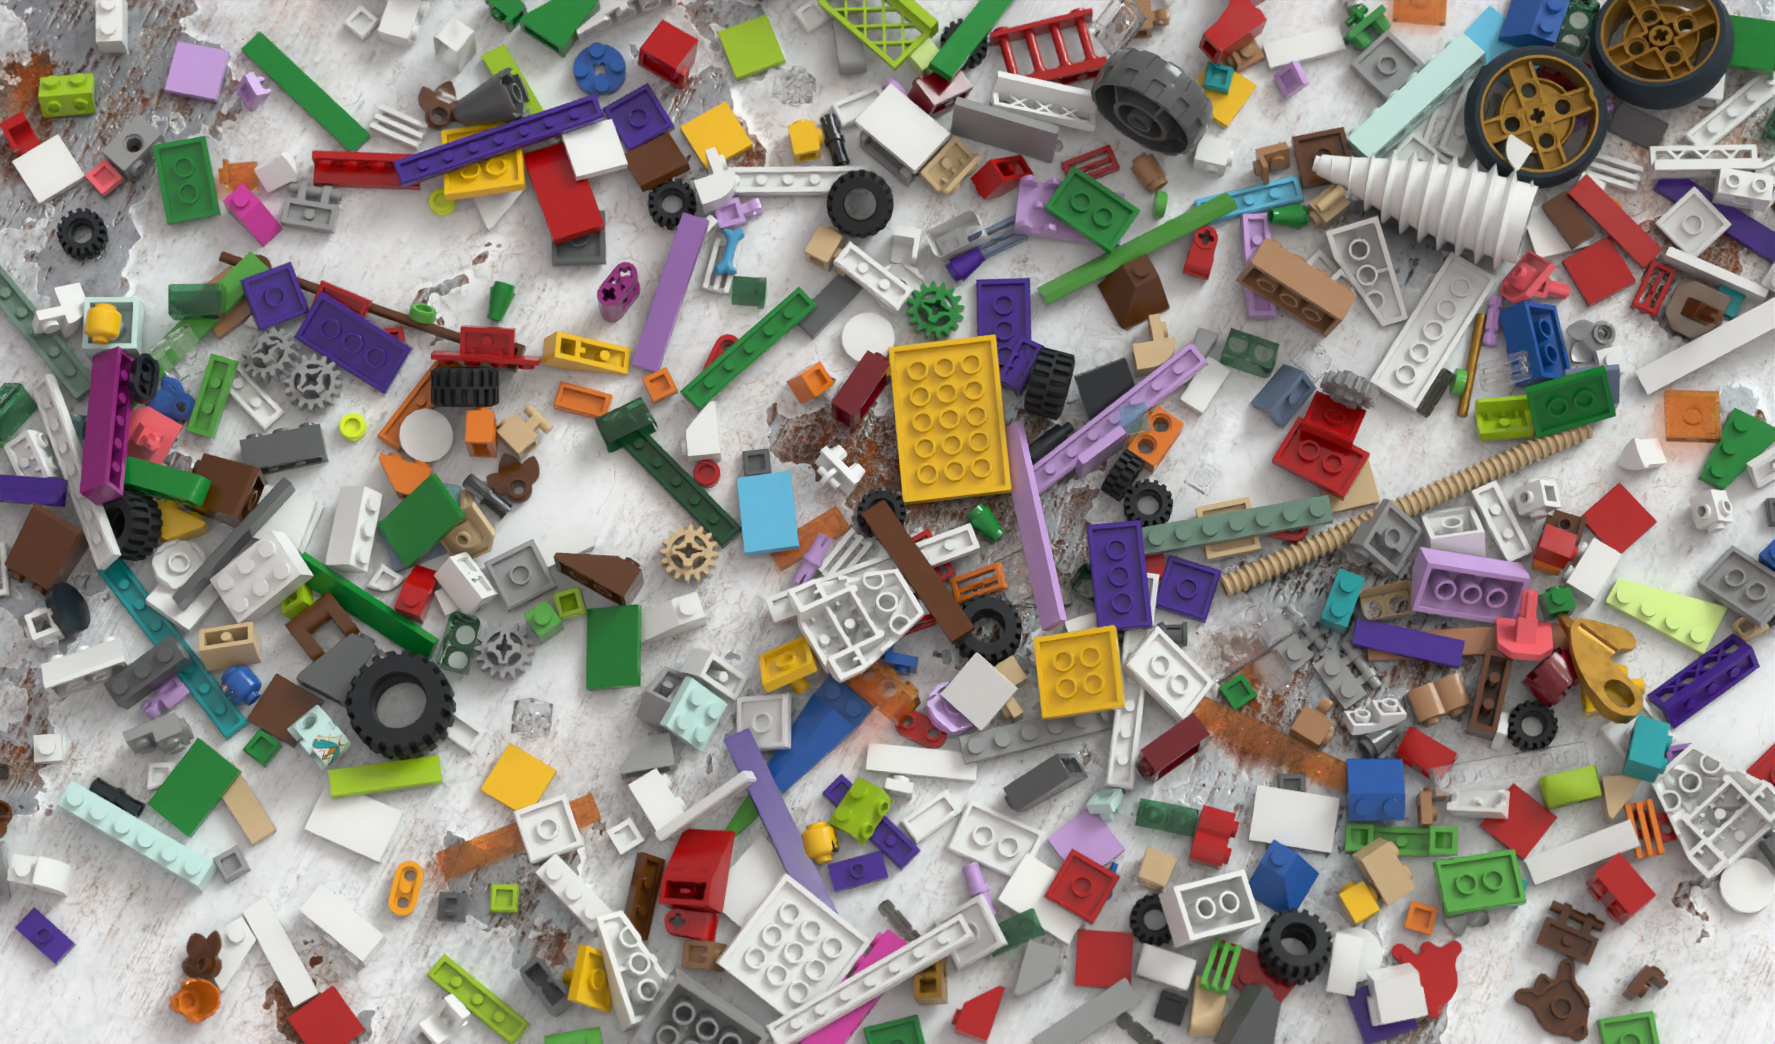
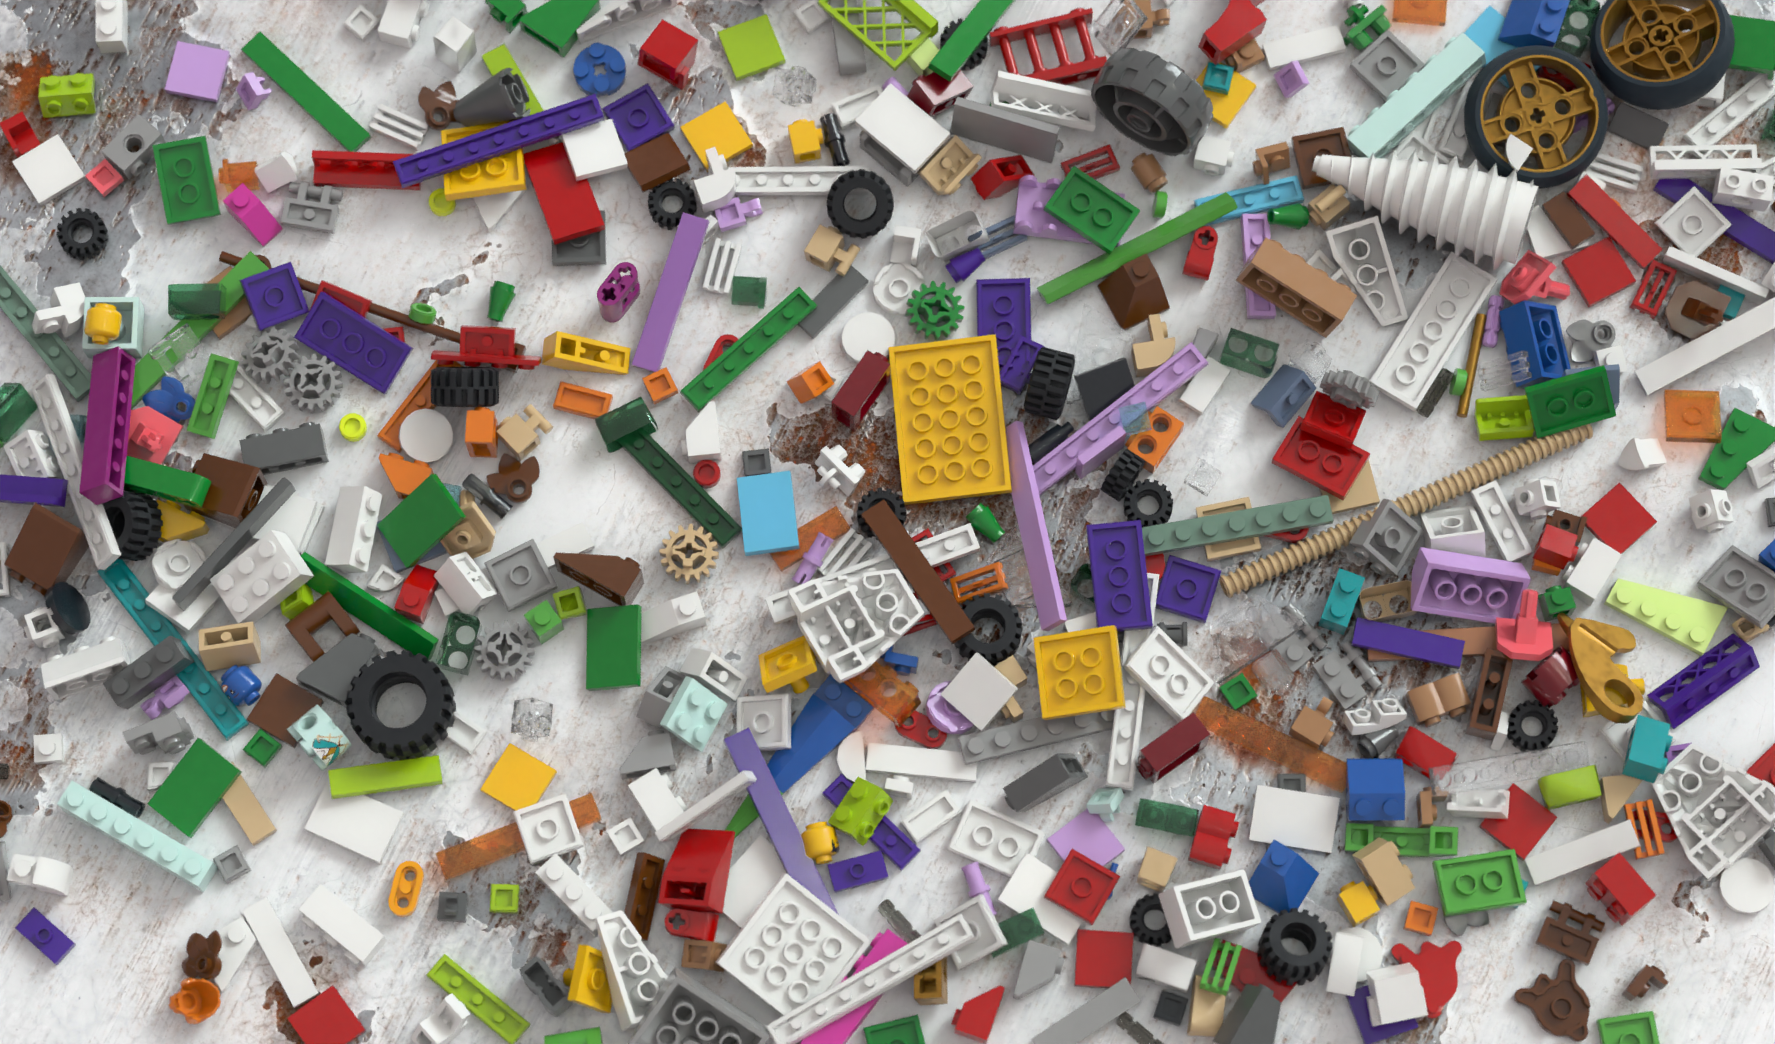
black plate [128,353,160,404] -> none
dark azure piece [714,228,745,276] -> none
white tile [833,242,913,313] -> none
none -> white tile [837,730,866,783]

